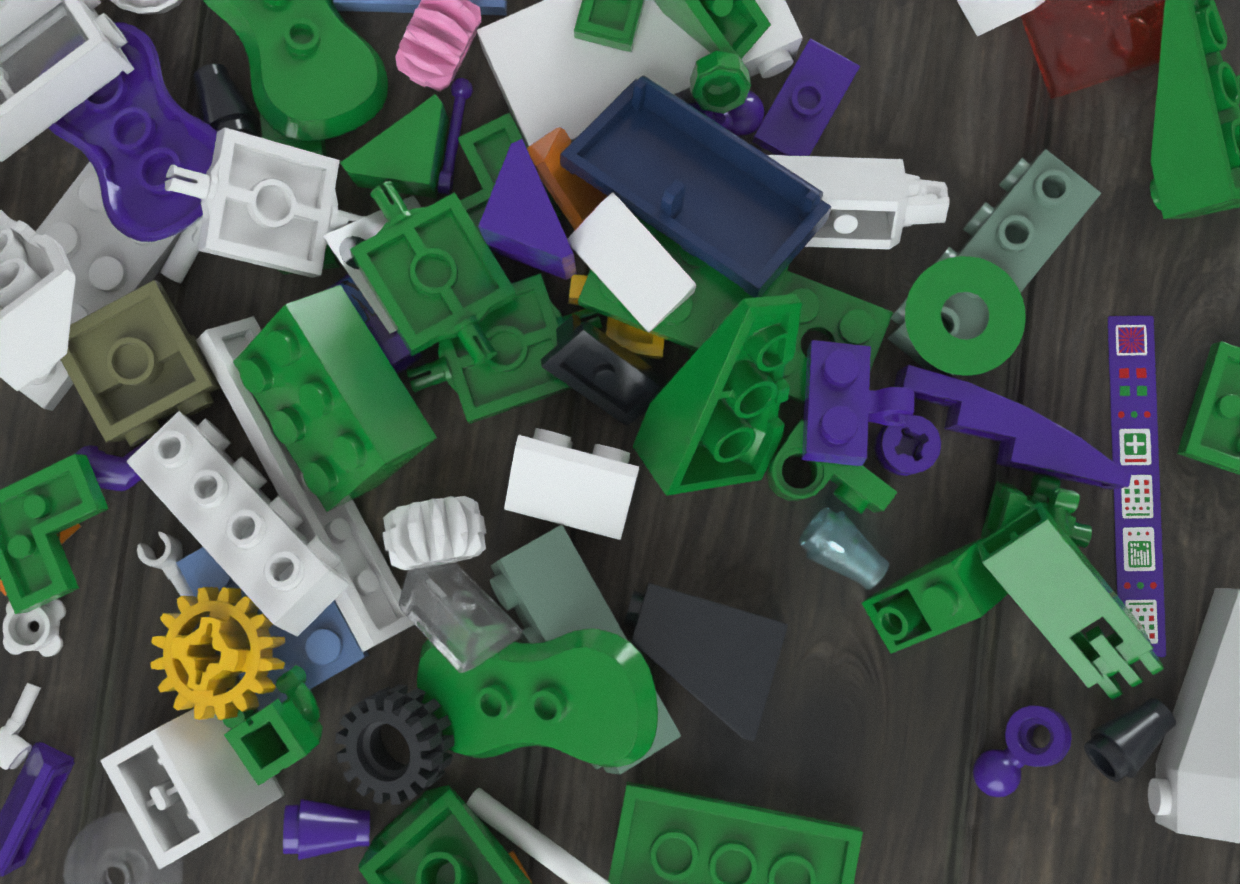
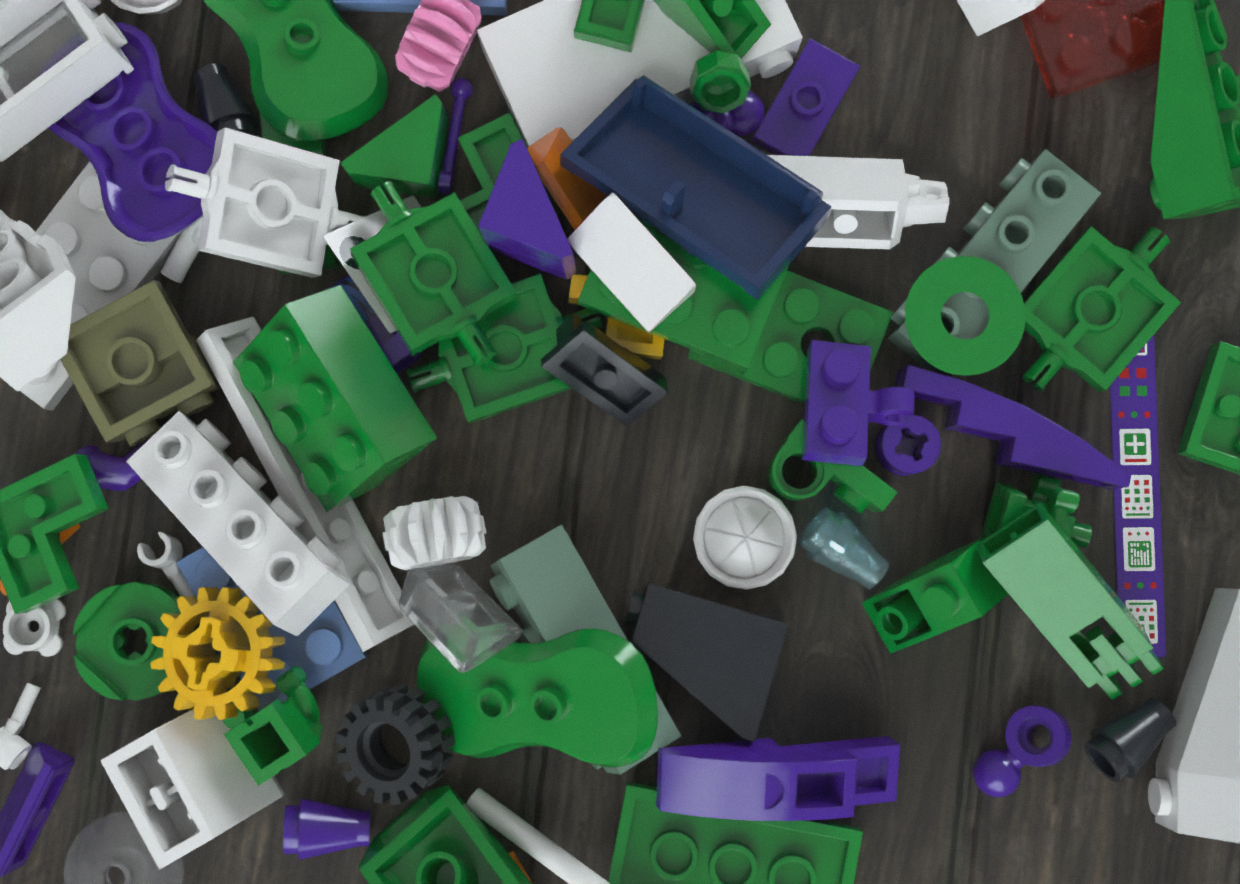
white slope [504,428,639,540] -> none
green wedge [633,294,802,496] -> none
none -> green plate [73,581,198,701]
none -> dark purple slope [656,736,900,821]
none -> white hat [693,486,797,590]
none -> green plate [1022,226,1181,393]

